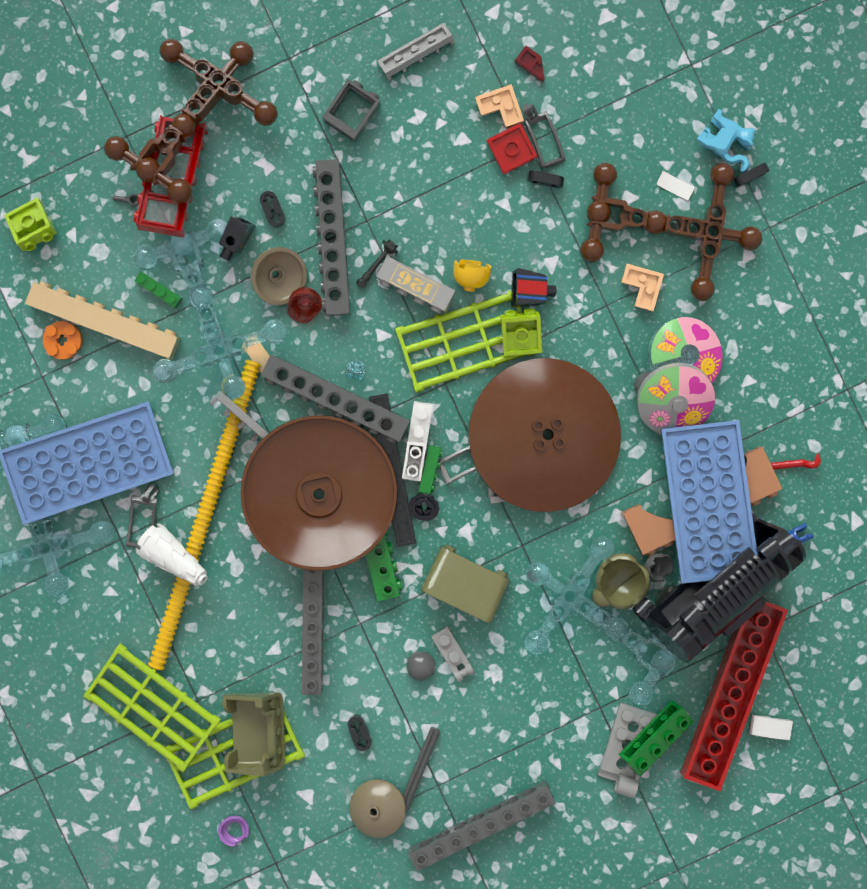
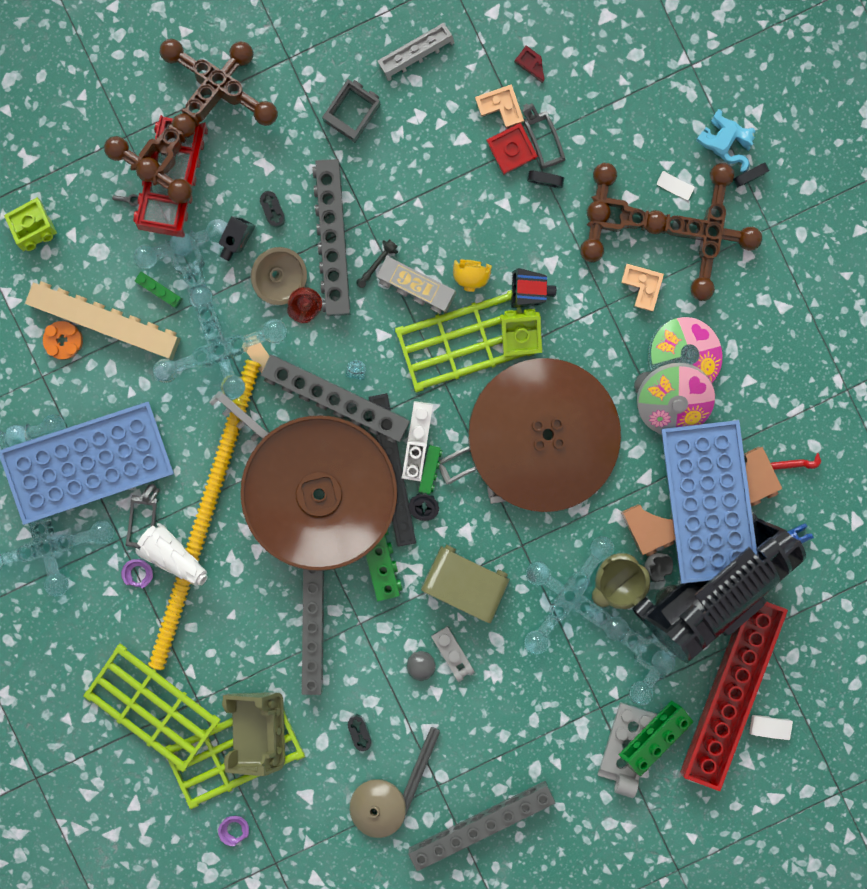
none -> medium lavender piece [121,559,153,589]

